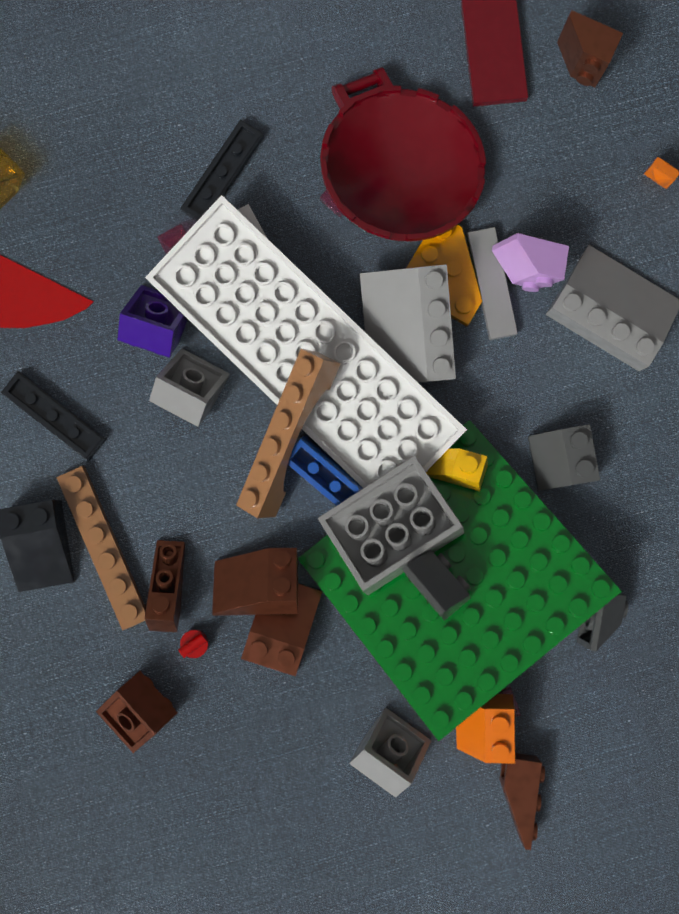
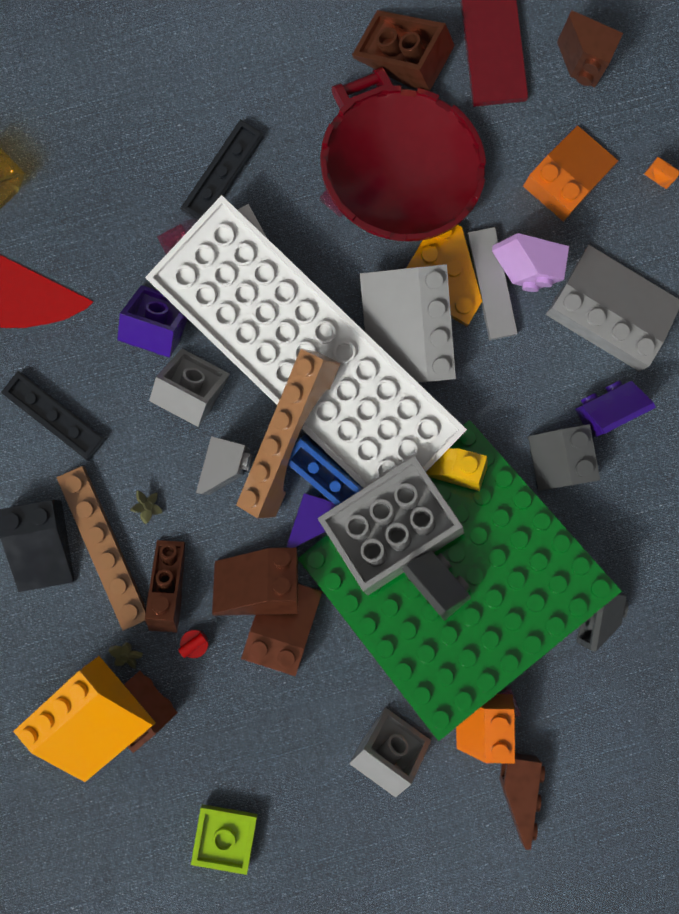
none -> light orange slope [13,656,156,782]
none -> olive plant [108,641,143,669]
none -> olive plant [130,491,163,524]
none -> lime plate [191,804,258,875]
none -> light grey slope [196,436,253,495]
none -> dark purple slope [287,493,336,548]
none -> copper slope [352,10,455,91]
none -> orange slope [523,125,618,222]
none -> dark purple slope [575,380,656,438]

